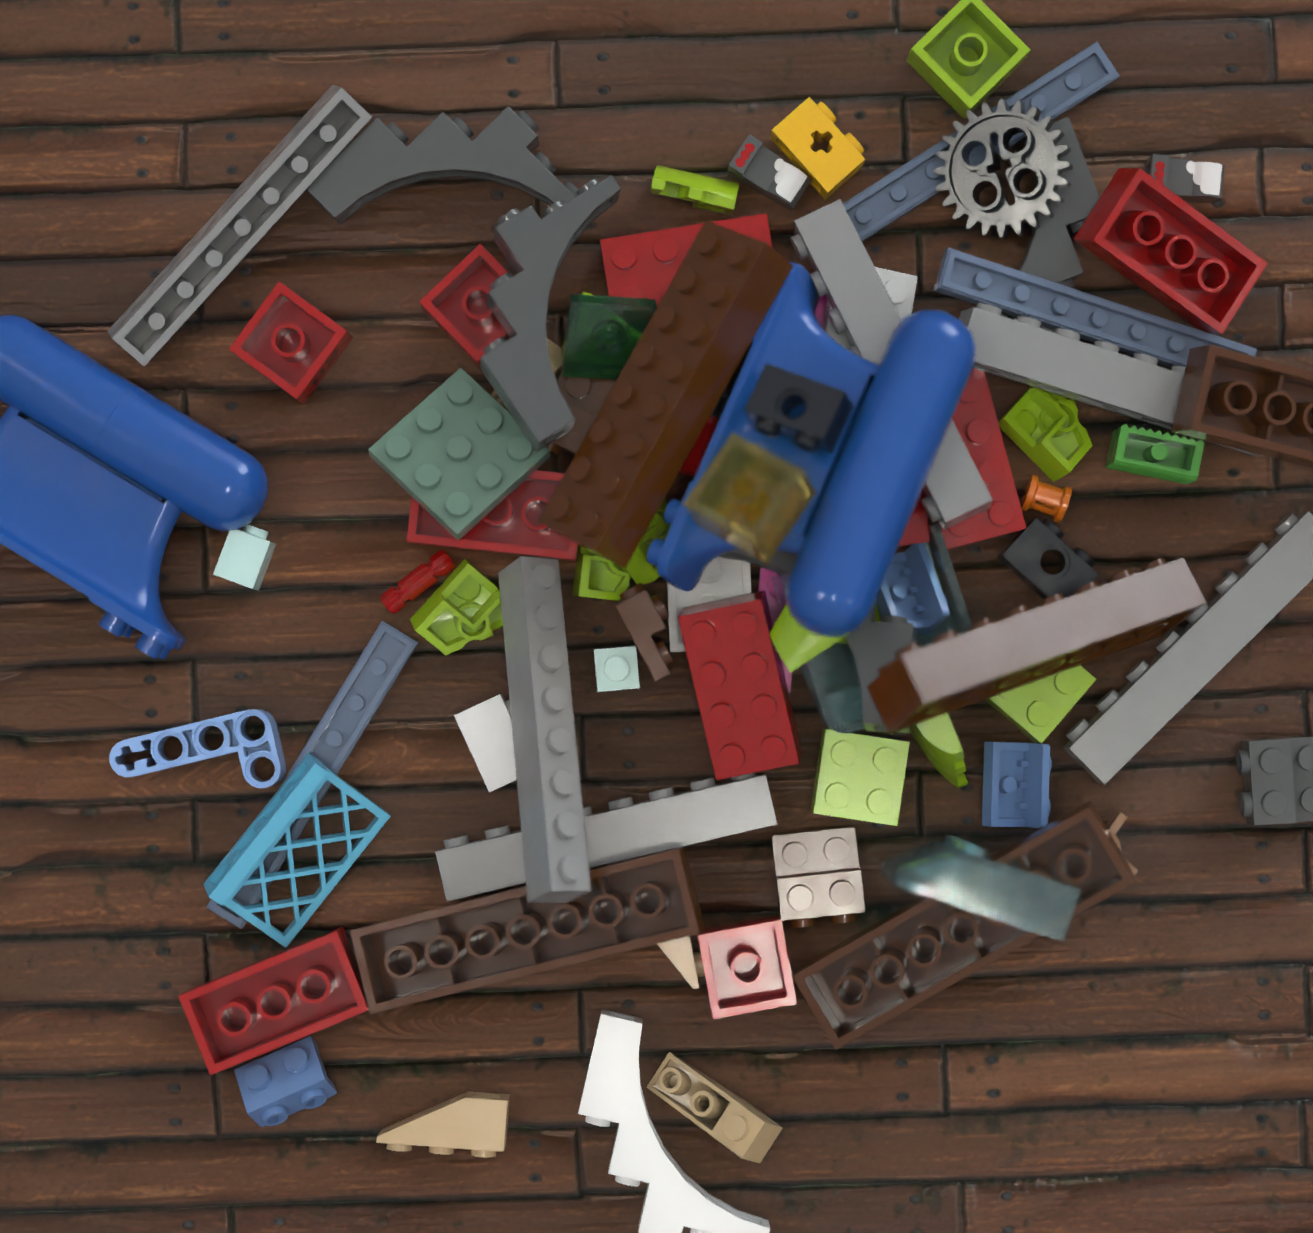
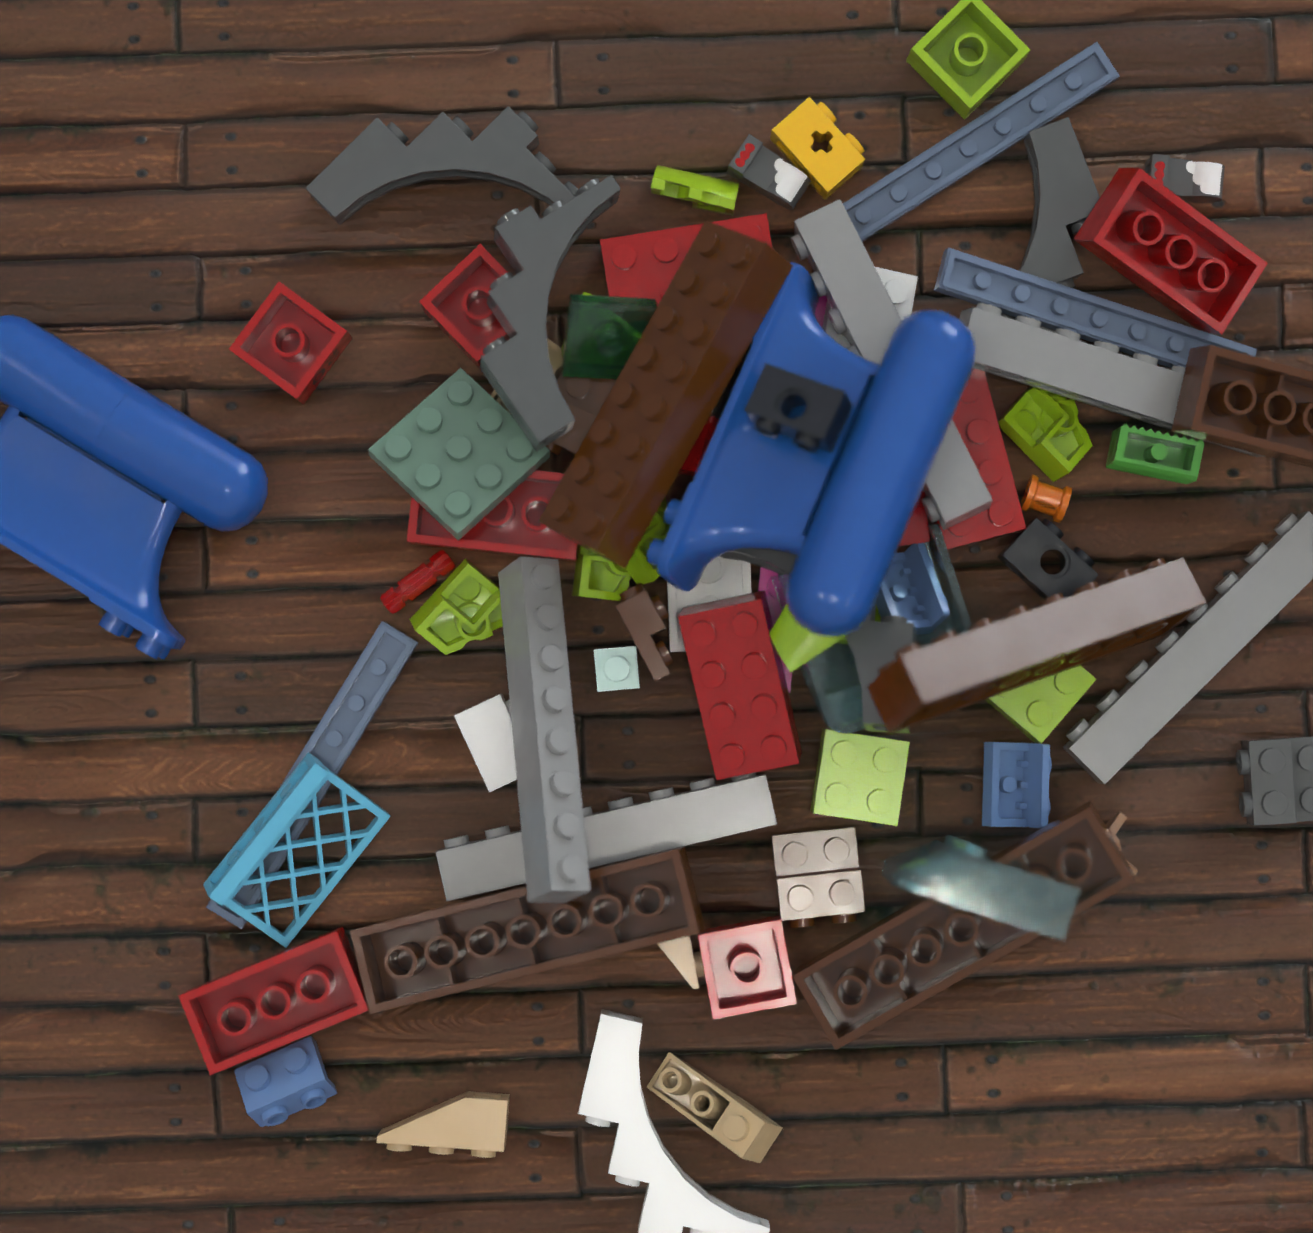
light grey brick [107,85,372,366] -> none
light blue beam [109,709,286,788] -> none
light aqua brick [213,524,276,591] -> none
clear yellow brick [683,433,816,564] -> none
lime slope [910,713,968,788] -> none
gear [934,99,1073,239] -> none

